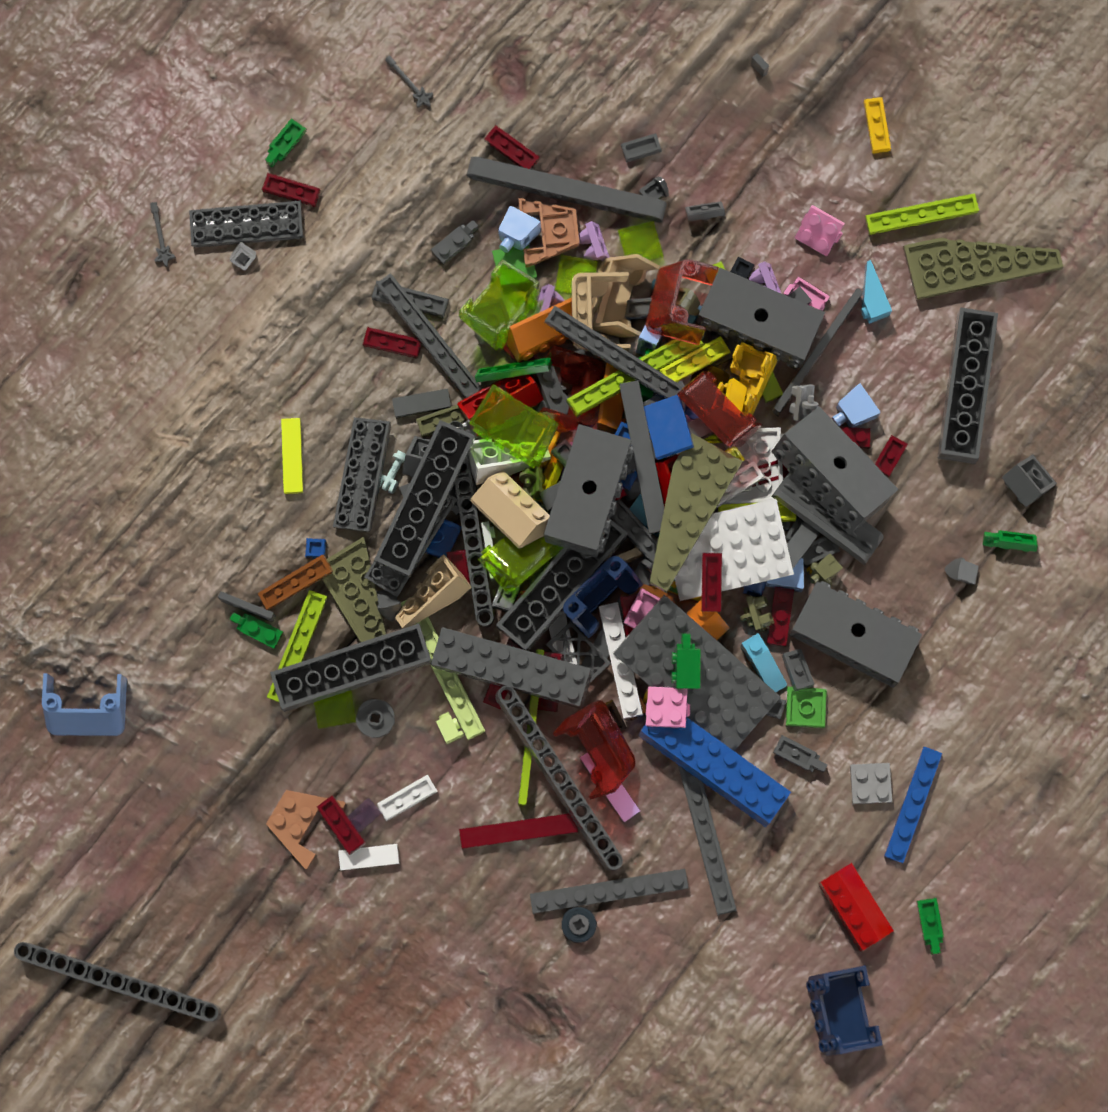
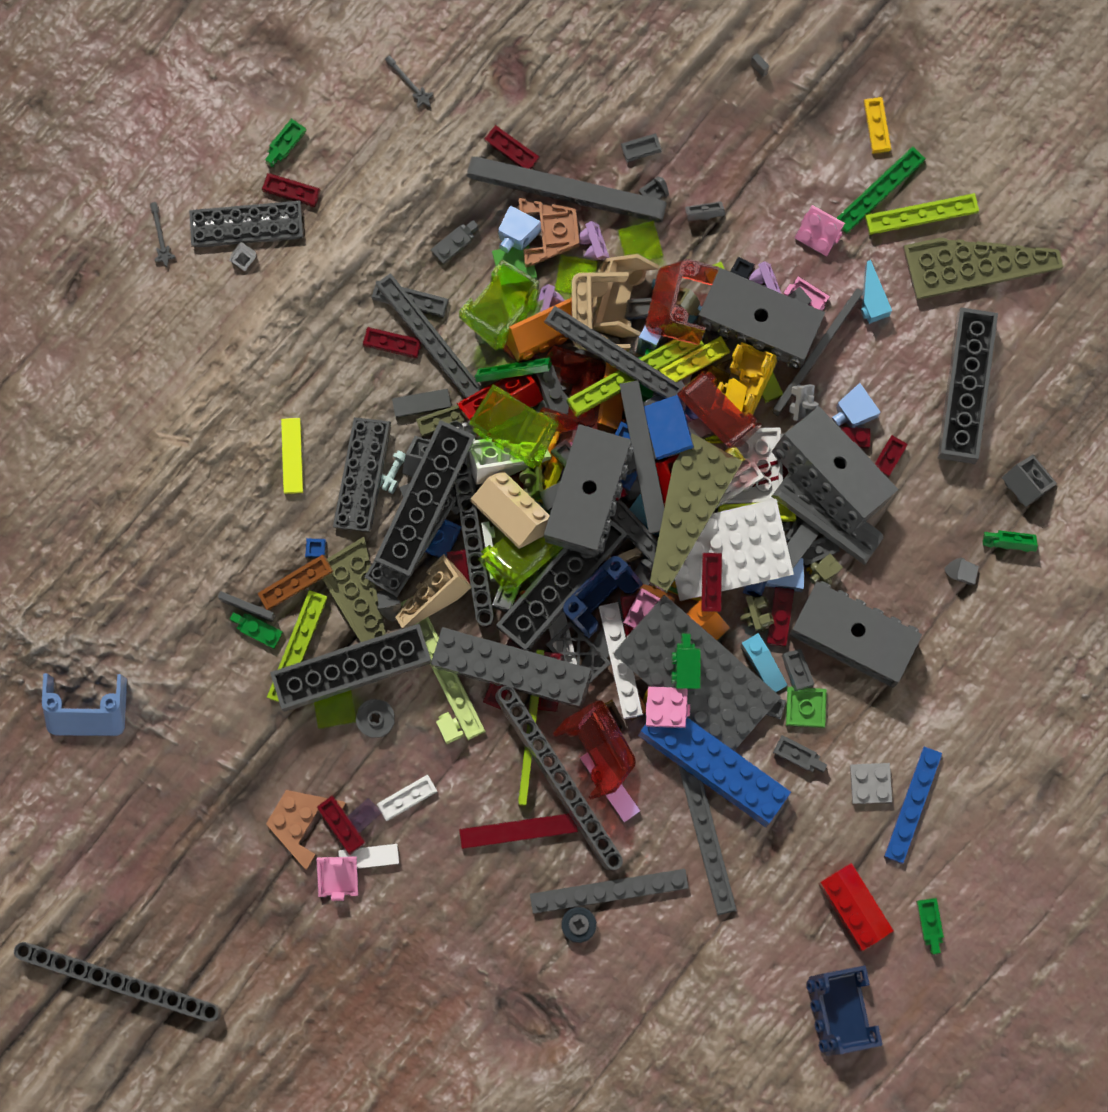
none -> bright pink piece [317,857,358,901]
none -> green tile [836,146,926,234]

